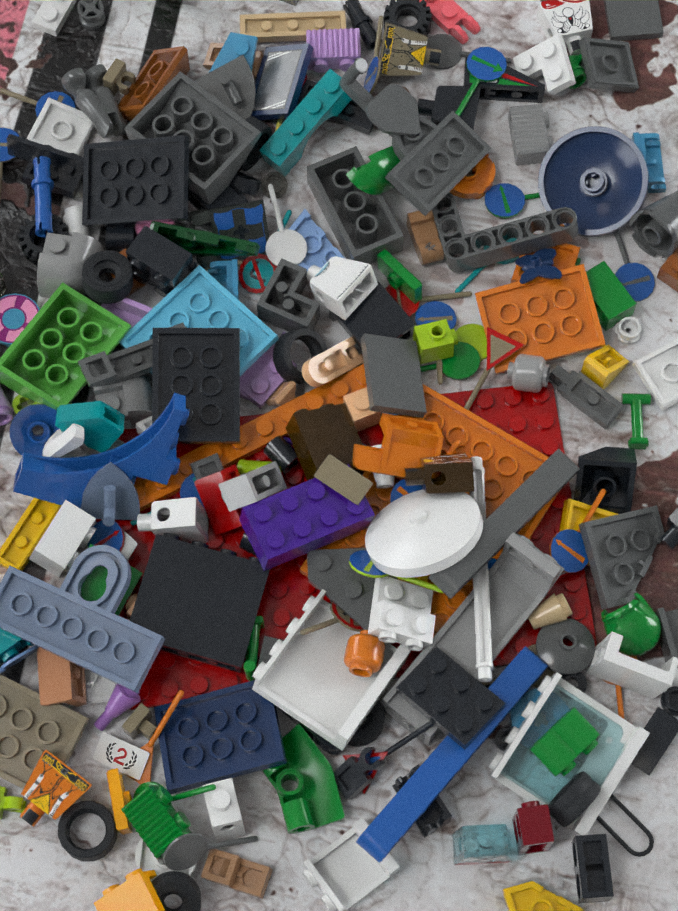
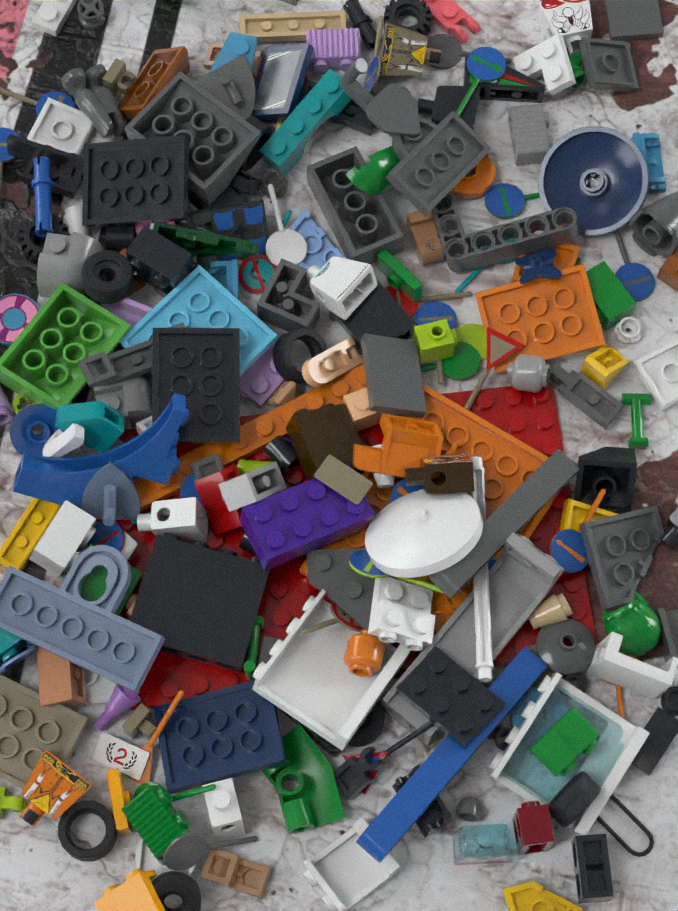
none -> dark grey hinge [456,796,481,822]

